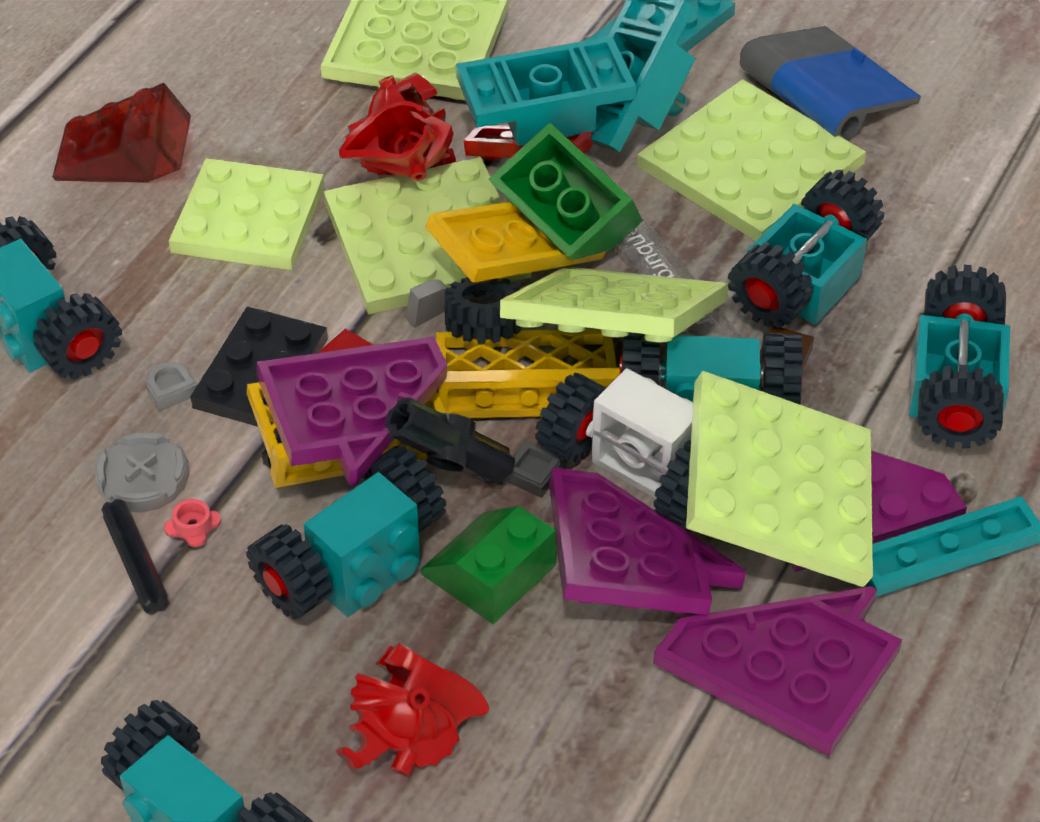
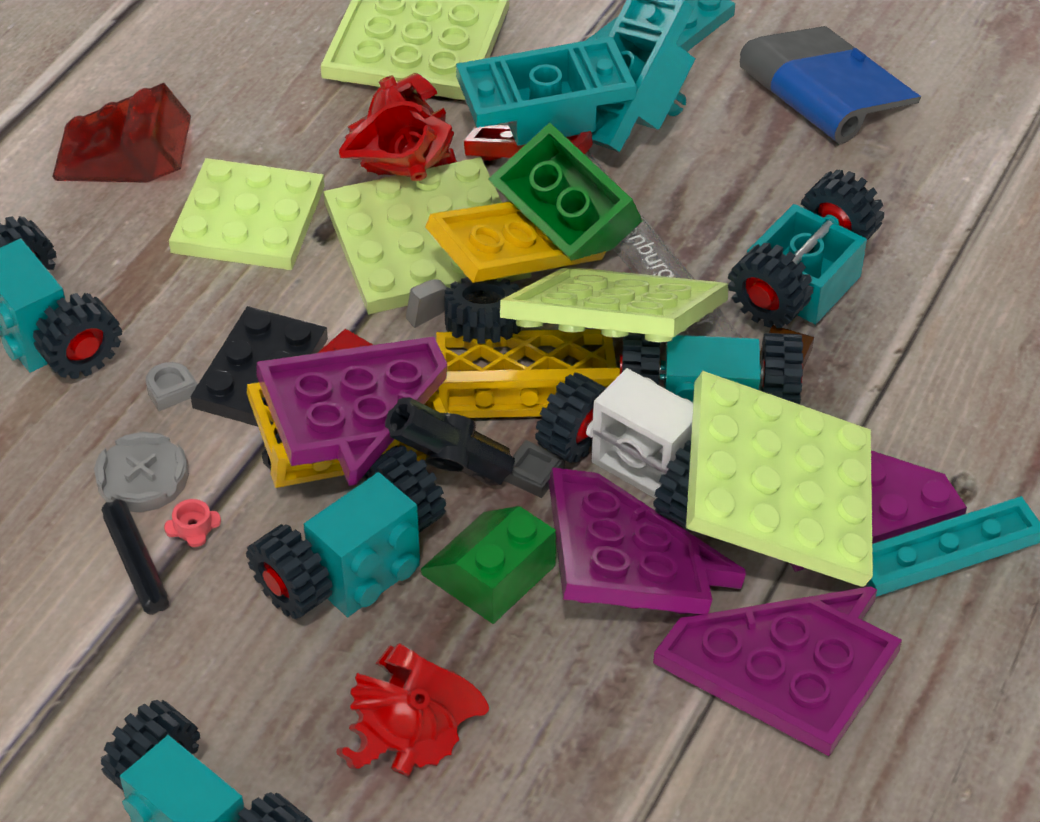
yellowish green plate [637,79,866,241] -> none
brick [909,265,1010,449] -> none

